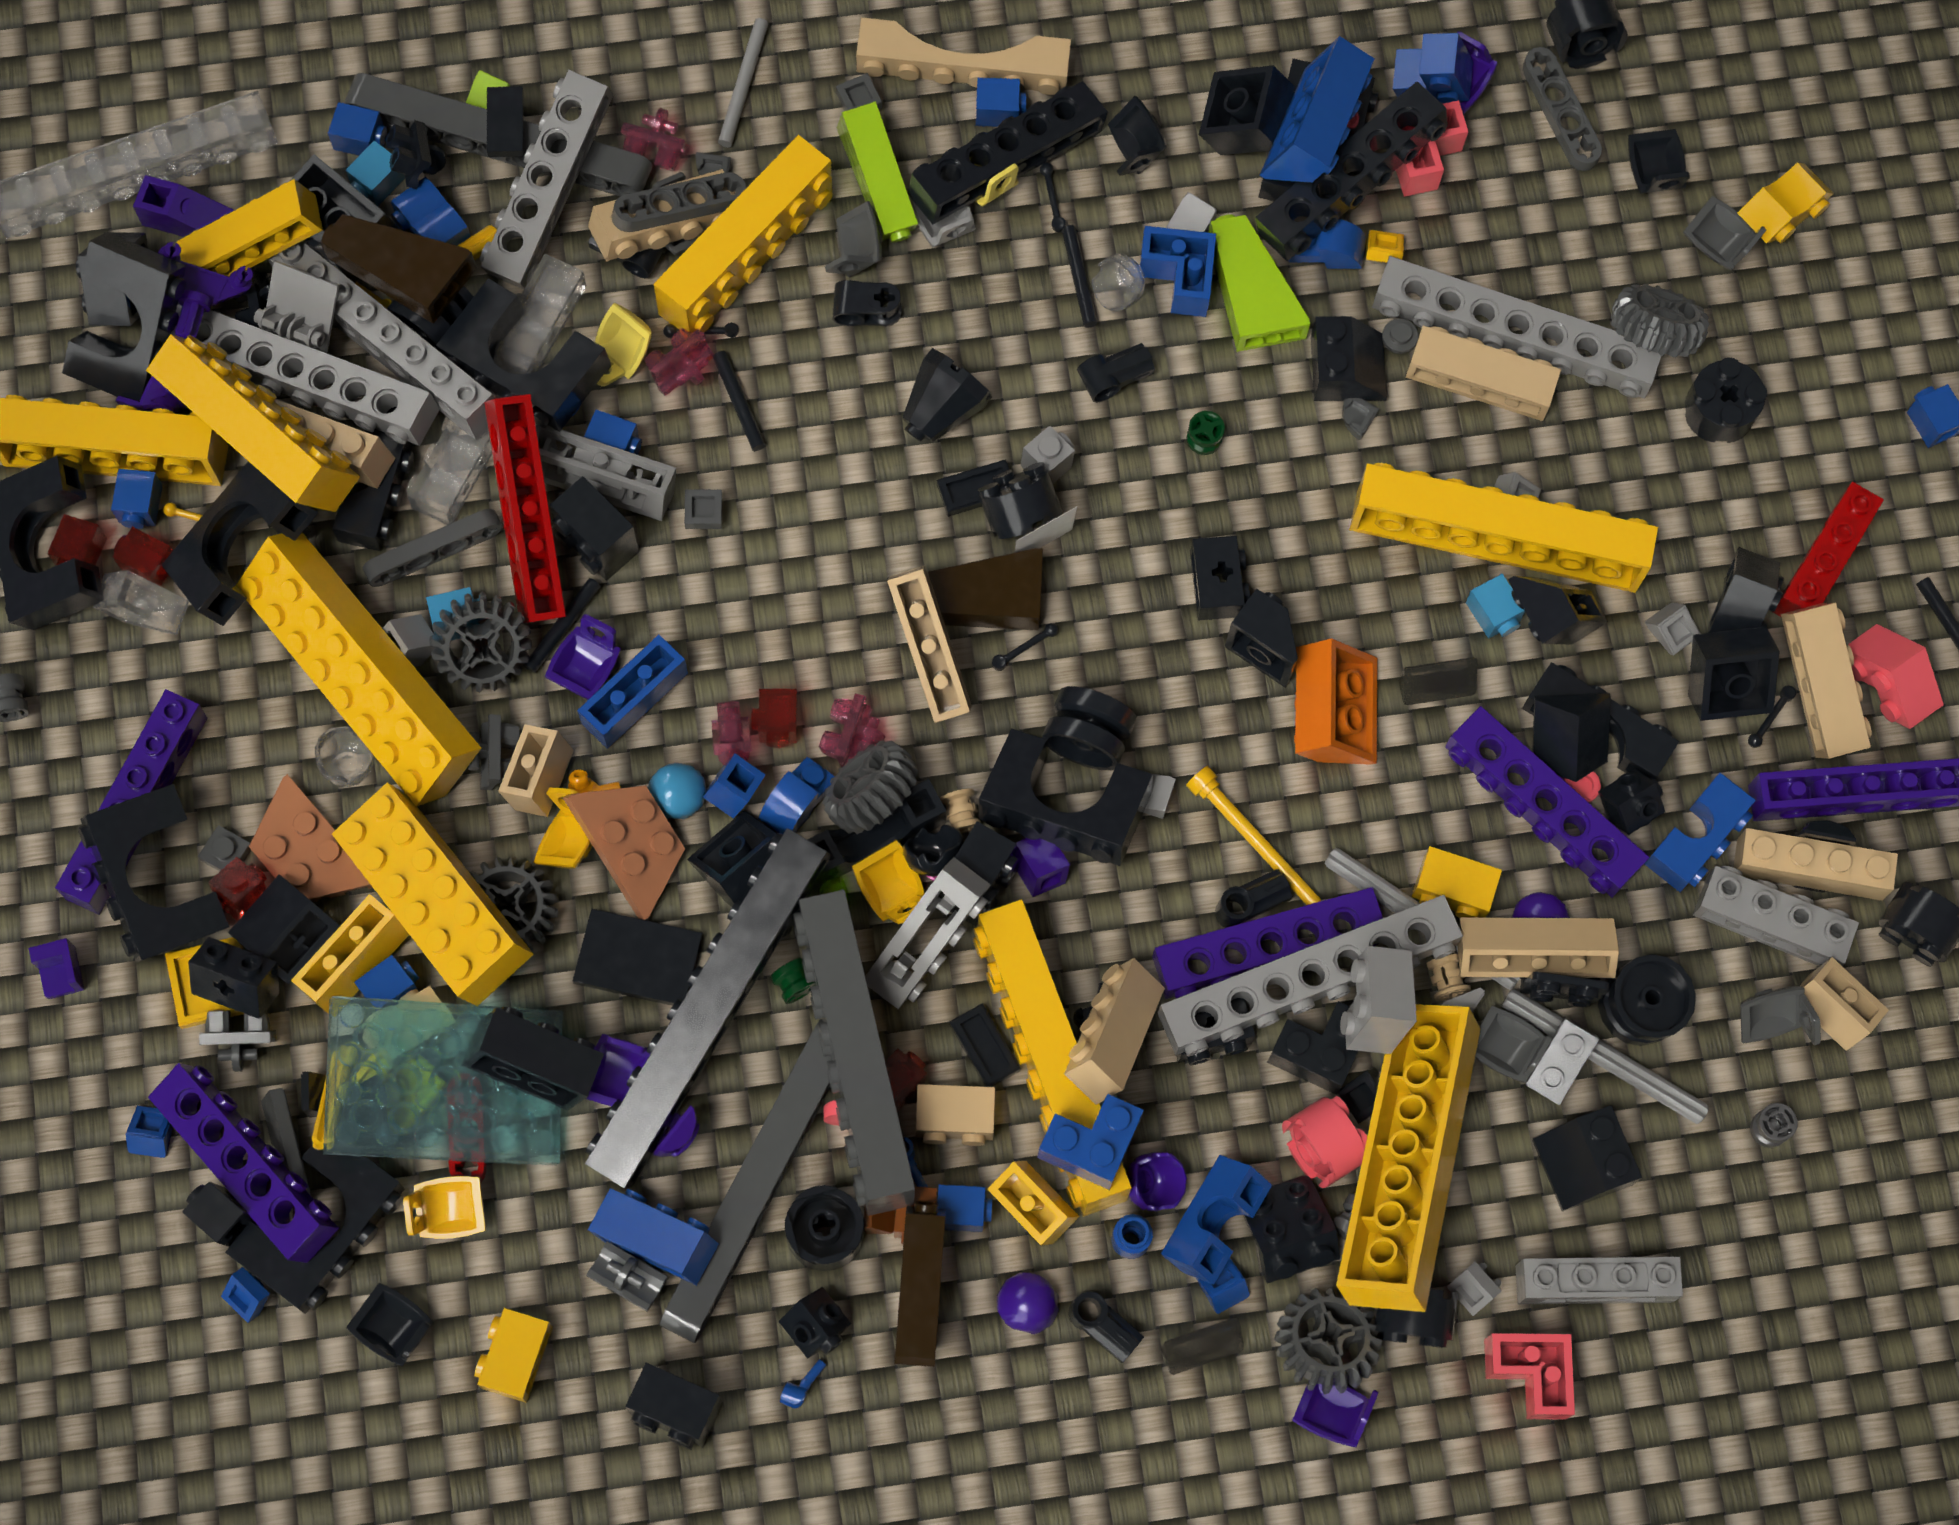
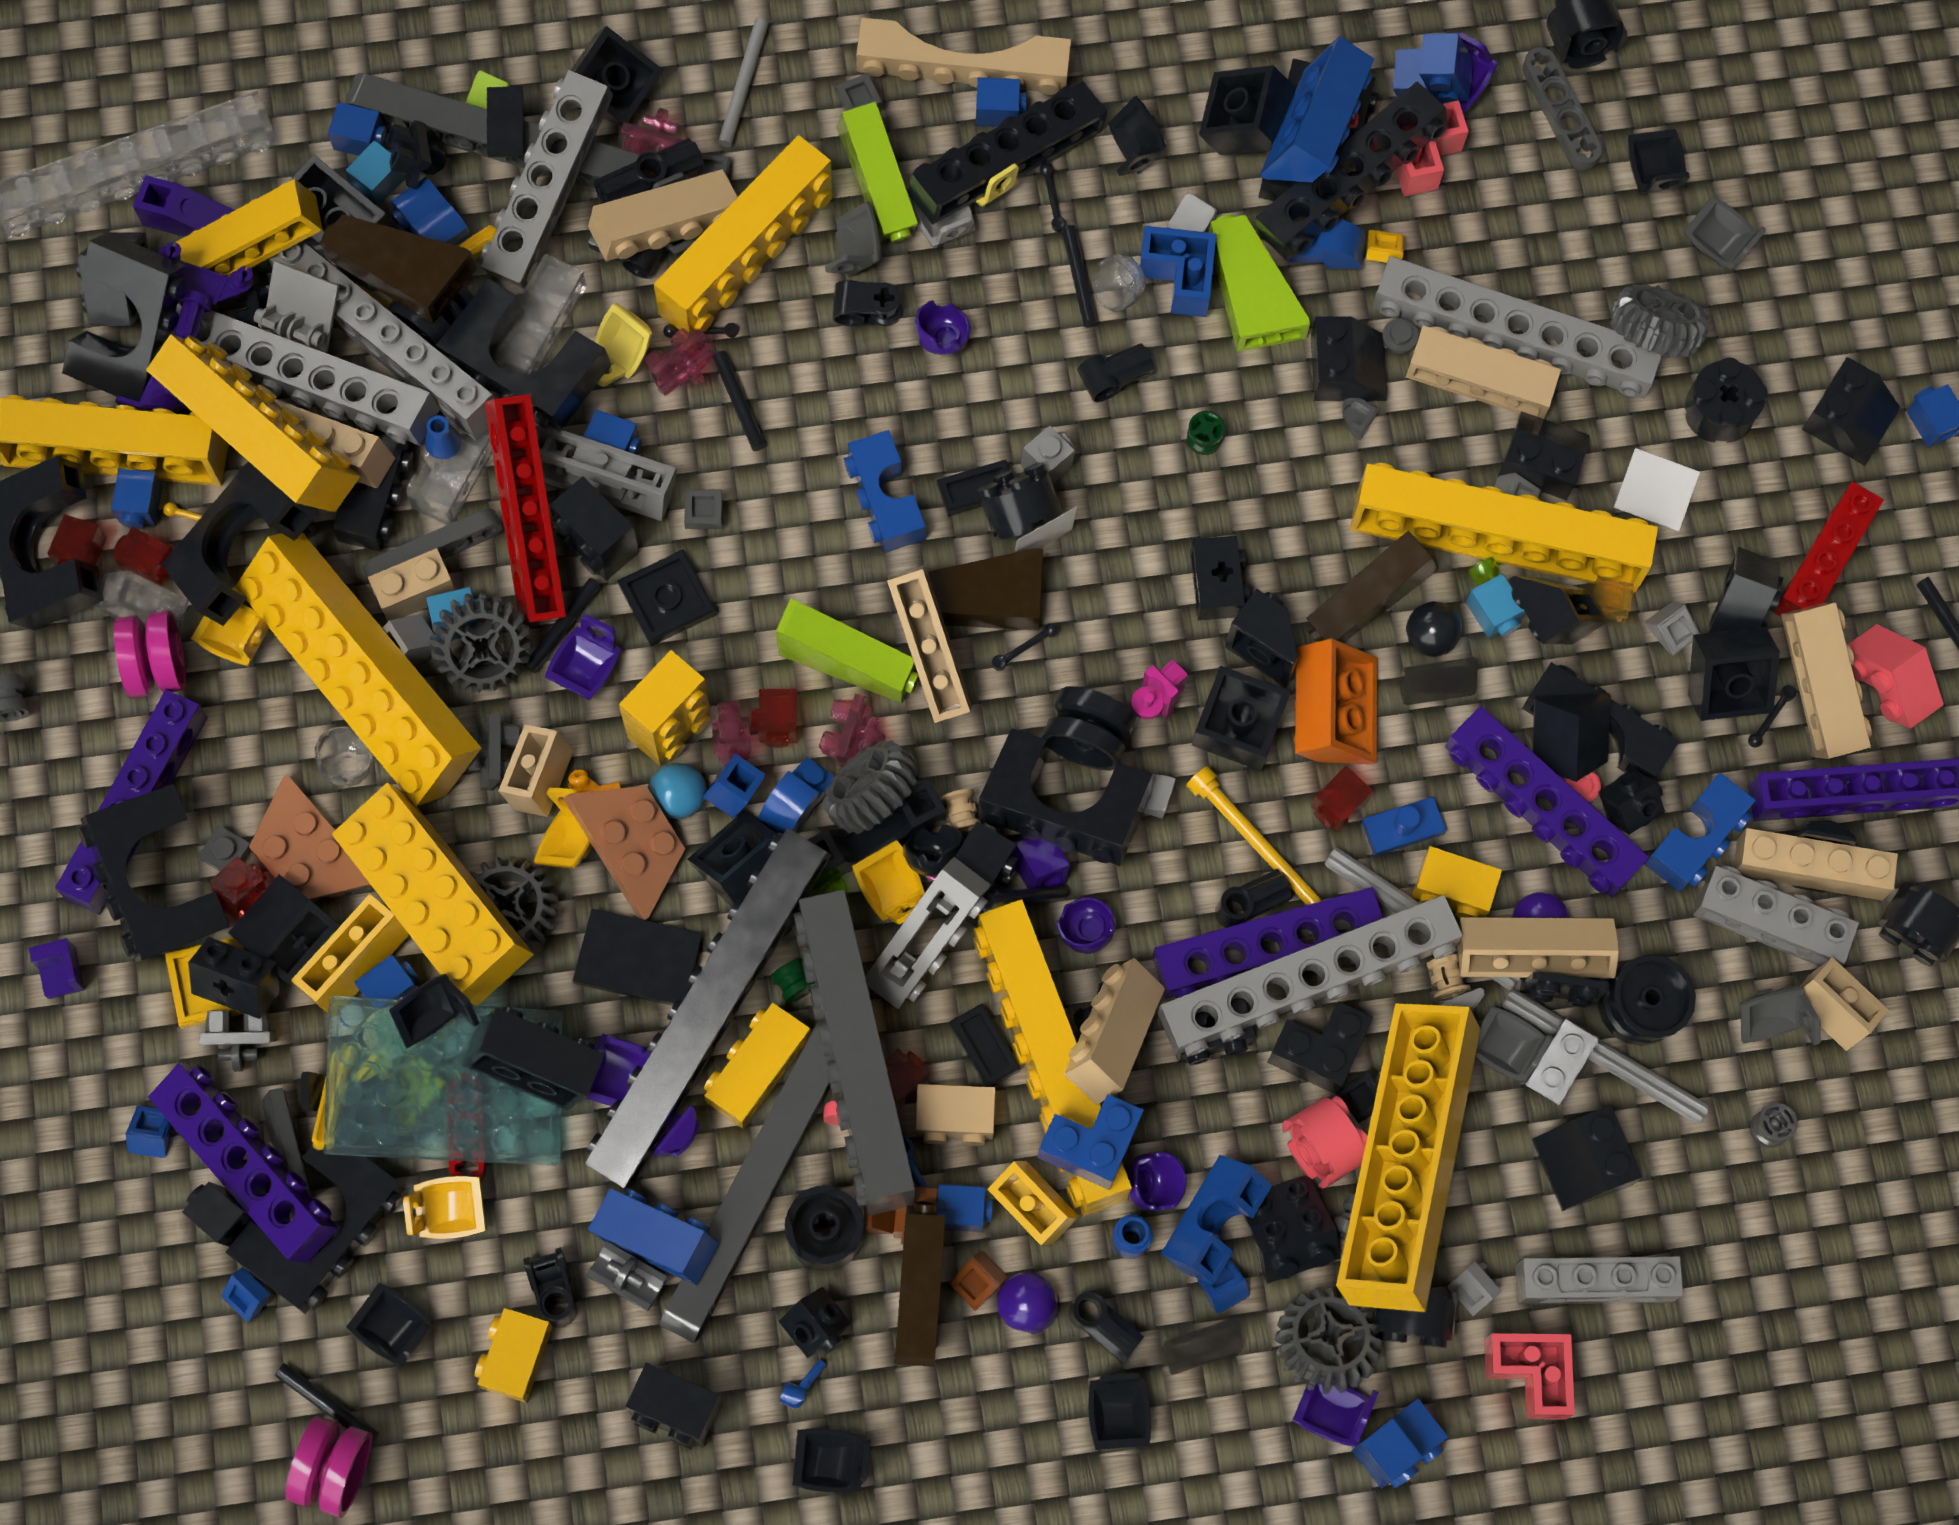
blue brick [577,635,688,749] -> none
dark grey beam [611,172,746,232] -> none
black cone [902,348,992,442] -> none
light grey brick [1340,946,1417,1054] -> none
yellow brick [1738,163,1834,244] -> none
none -> dark pink wheel [114,610,186,699]
none -> yellow piece [191,604,270,666]
none -> black bar [275,1363,379,1443]
none -> dark pink wheel [285,1415,372,1518]
none -> tan brick [368,548,455,622]
none -> black piece [389,974,480,1048]
none -> blue cone [425,415,462,459]
none -> black piece [523,1247,577,1328]
none -> black slope [571,26,663,127]
none -> black piece [594,138,704,204]
none -> black tile [617,549,717,647]
none -> yellow brick [619,650,711,767]
none -> yellow brick [703,1002,811,1129]
none -> lime slope [776,598,919,703]
none -> black piece [792,1428,870,1493]
none -> blue arch [843,430,926,553]
none -> dark purple hair [915,300,971,355]
none -> dark orange slope [948,1251,1008,1311]
none -> black bar [984,884,1069,909]
none -> dark purple hair [1056,897,1116,954]
none -> black piece [1088,1373,1151,1450]
none -> dark pink hips [1131,660,1188,720]
none -> black brick [1191,665,1291,771]
none -> dark brown slope [1307,530,1437,643]
none -> clear red brick [1311,766,1373,832]
none -> blue brick [1351,1399,1448,1489]
none -> blue tile [1361,797,1446,857]
none -> black hair [1406,601,1462,657]
none -> clear neon green hinge [1467,556,1500,586]
none -> black slope [1498,411,1590,501]
none -> clear yellow plate [1593,576,1634,623]
none -> white sticker [1614,448,1700,531]
none -> black slope [1802,357,1900,466]

